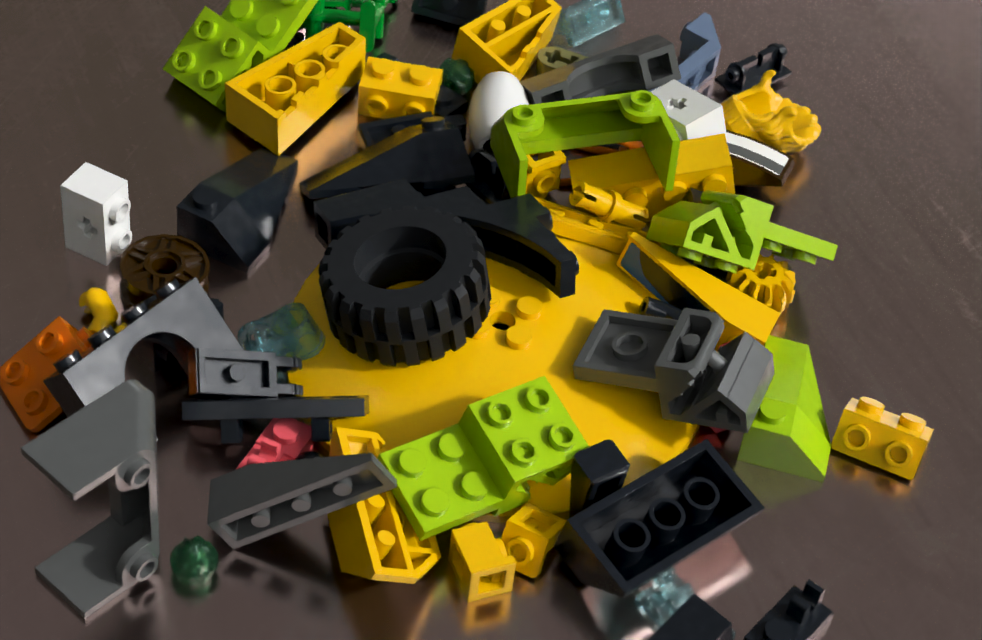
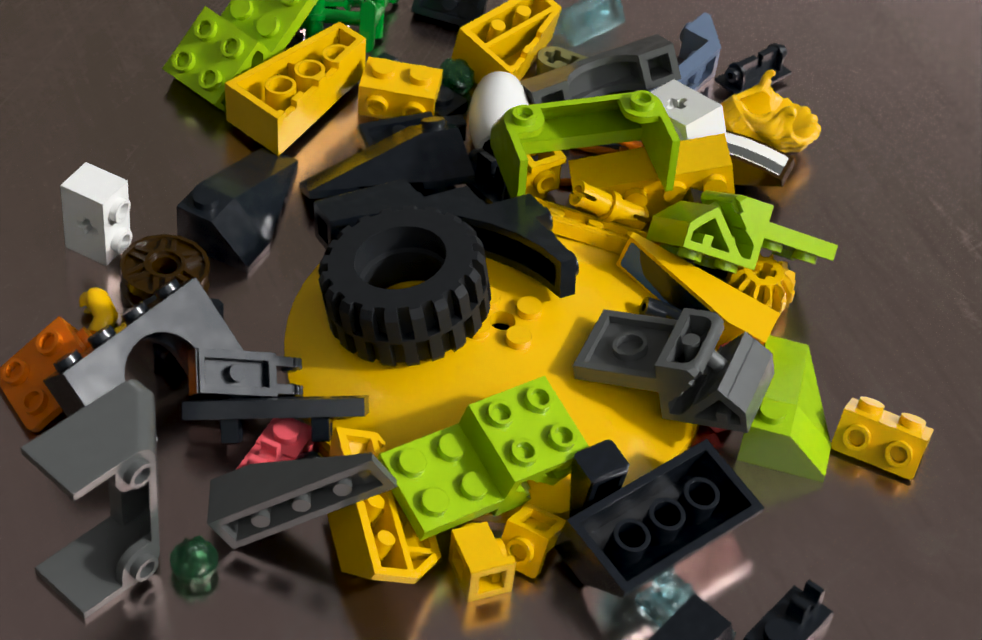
clear light blue piece [237,303,325,360] -> none

